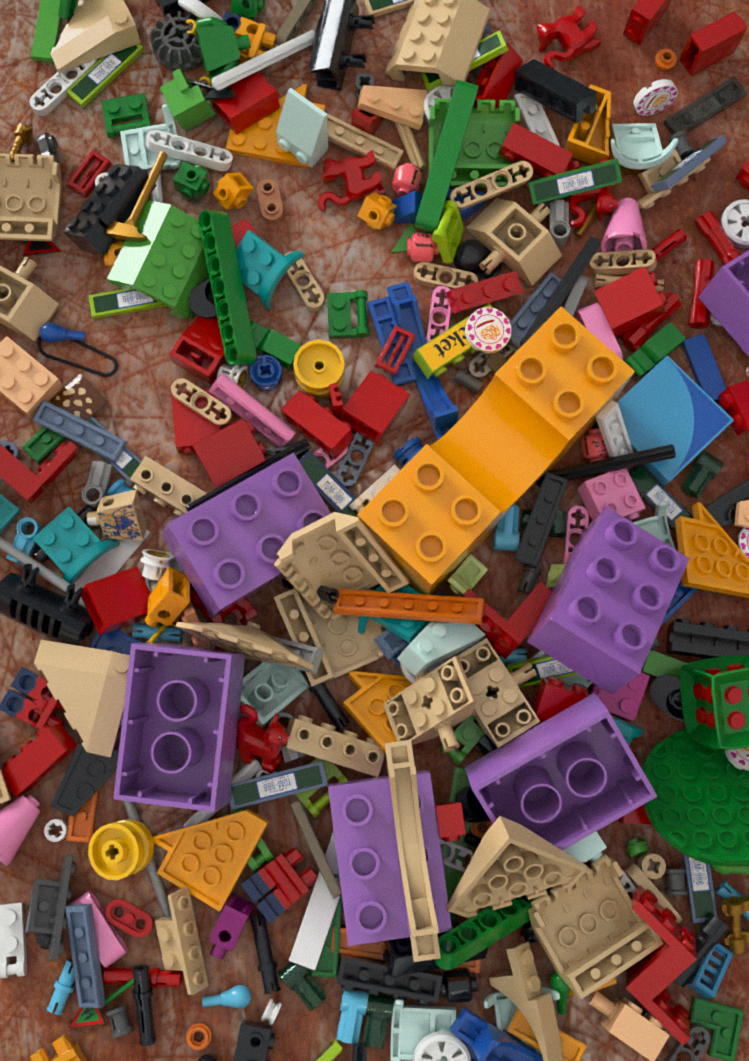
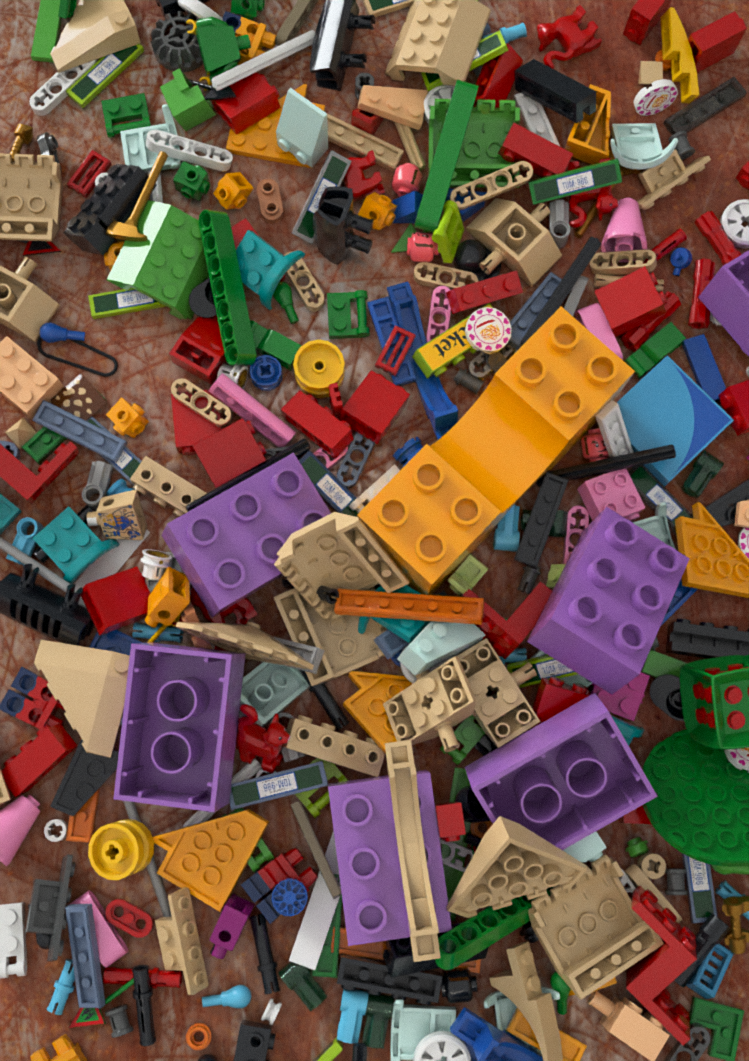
sand blue tile [651,135,727,193] -> none
none -> tan slope [5,418,37,449]
none -> light orange brick [106,397,149,438]
none -> blue wheel [272,878,308,916]
none -> green piece [273,281,299,324]
none -> tile [291,150,352,244]
none -> black piece [313,186,373,265]
none -> medium azure pin [482,23,527,43]
none -> tan slope [638,61,663,84]
none -> yellow slope [660,7,699,104]
none -> blue piece [670,248,692,276]

